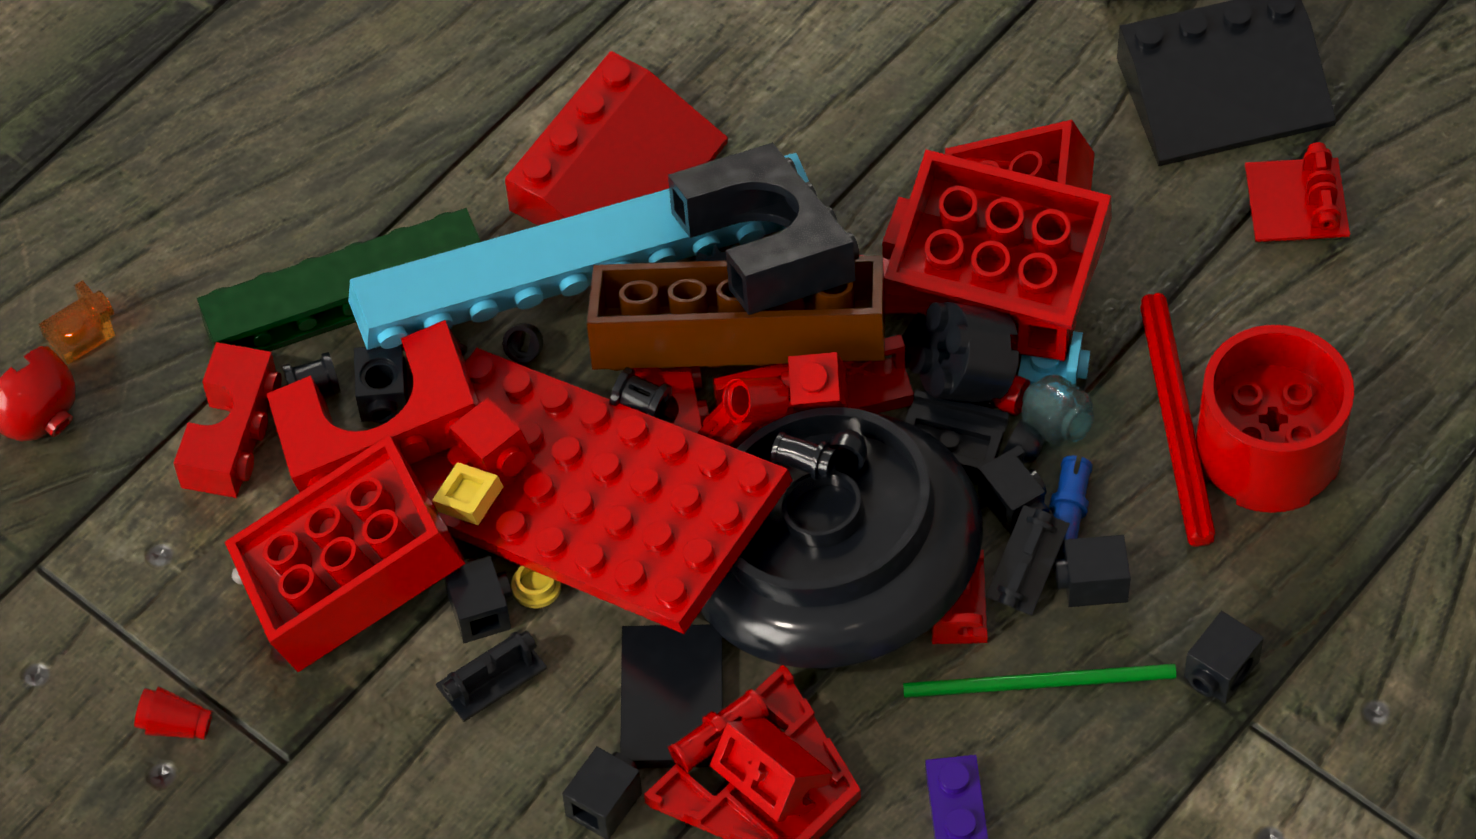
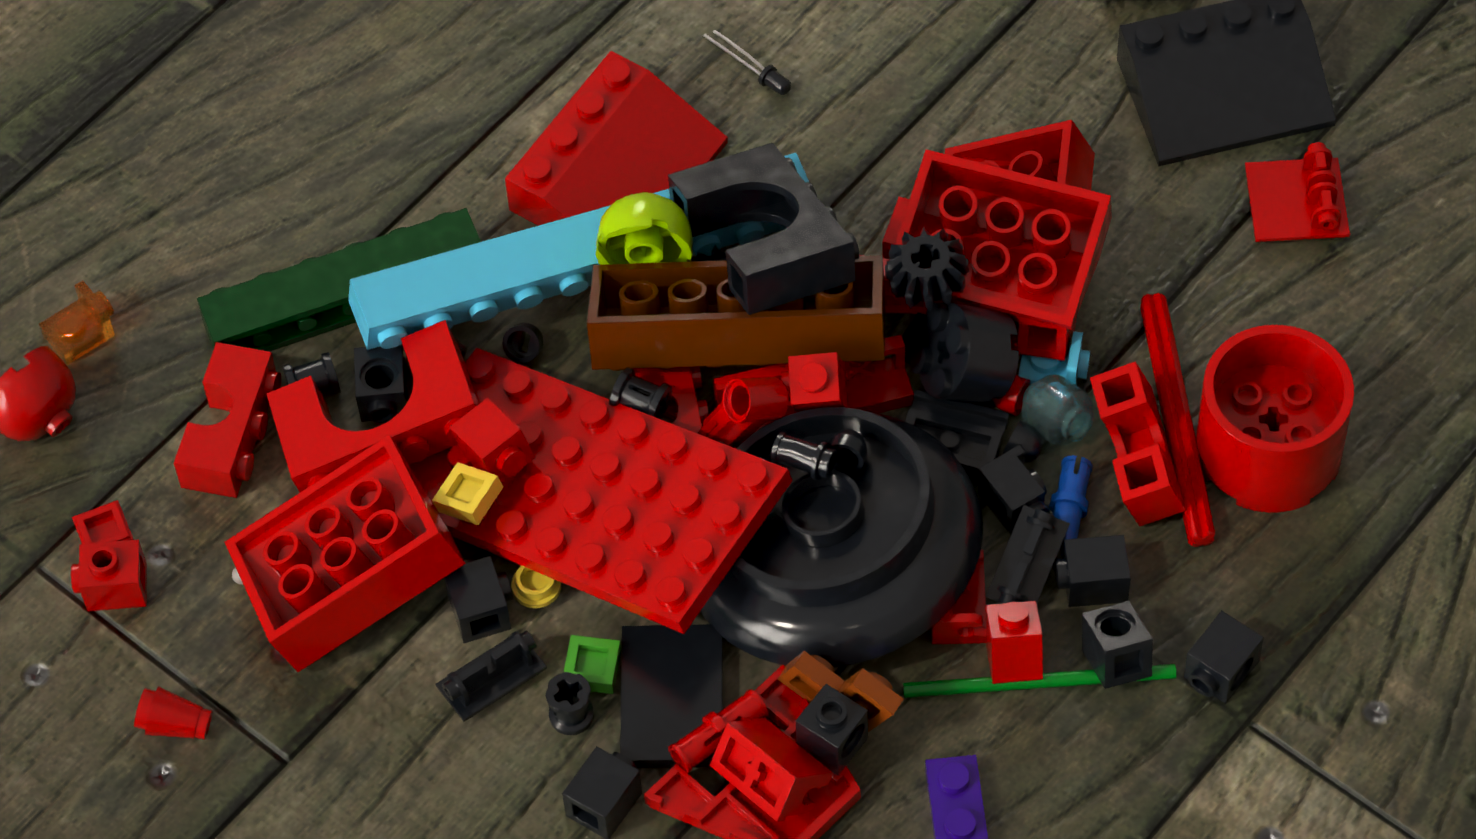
none -> red brick [71,539,147,611]
none -> red tile [72,500,134,544]
none -> black bush [545,672,594,735]
none -> bright green plate [564,635,621,694]
none -> lime cylinder [595,192,693,265]
none -> piece [703,30,791,95]
none -> dark orange plate [778,651,903,732]
none -> black brick [796,684,868,776]
none -> black gear [885,226,969,312]
none -> red brick [986,601,1043,684]
none -> black brick [1082,601,1153,689]
none -> red arch [1090,361,1186,527]

